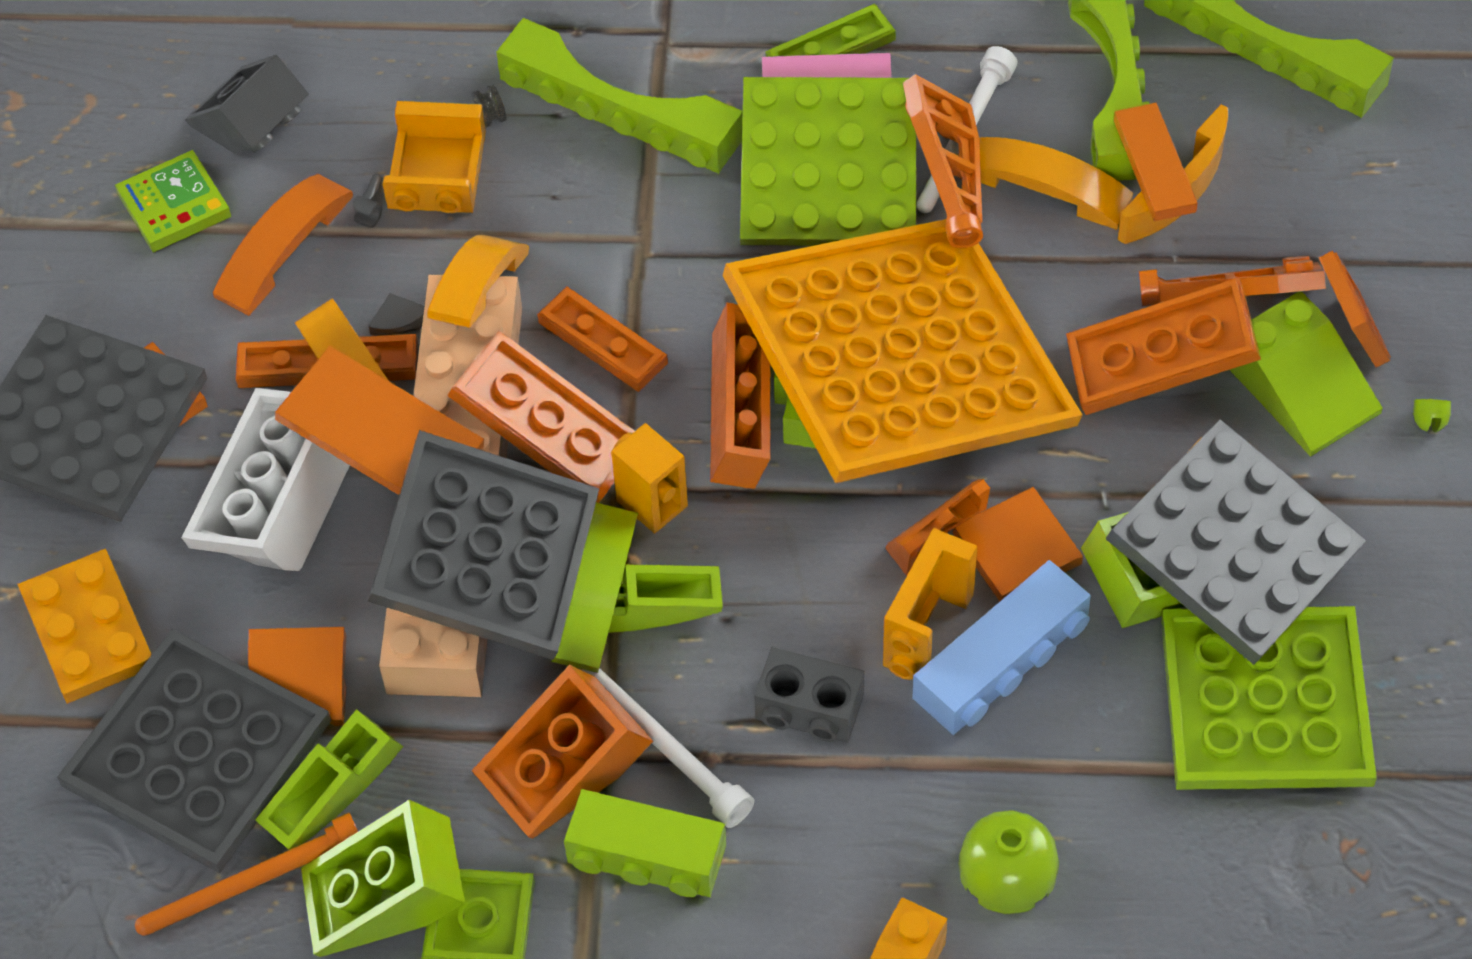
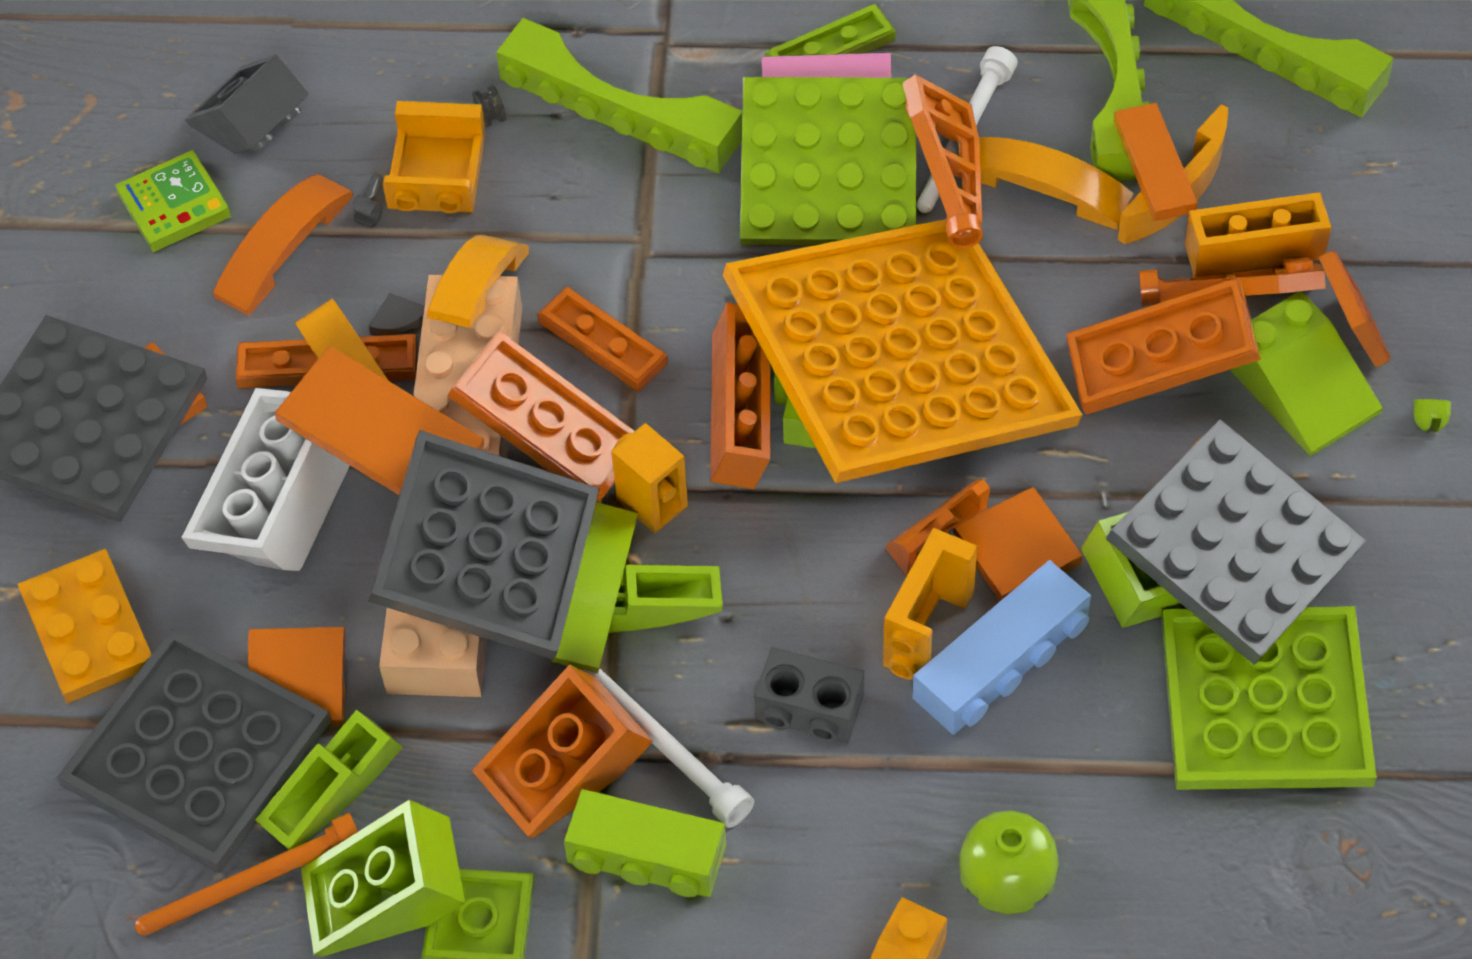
none -> light orange brick [1184,192,1331,277]

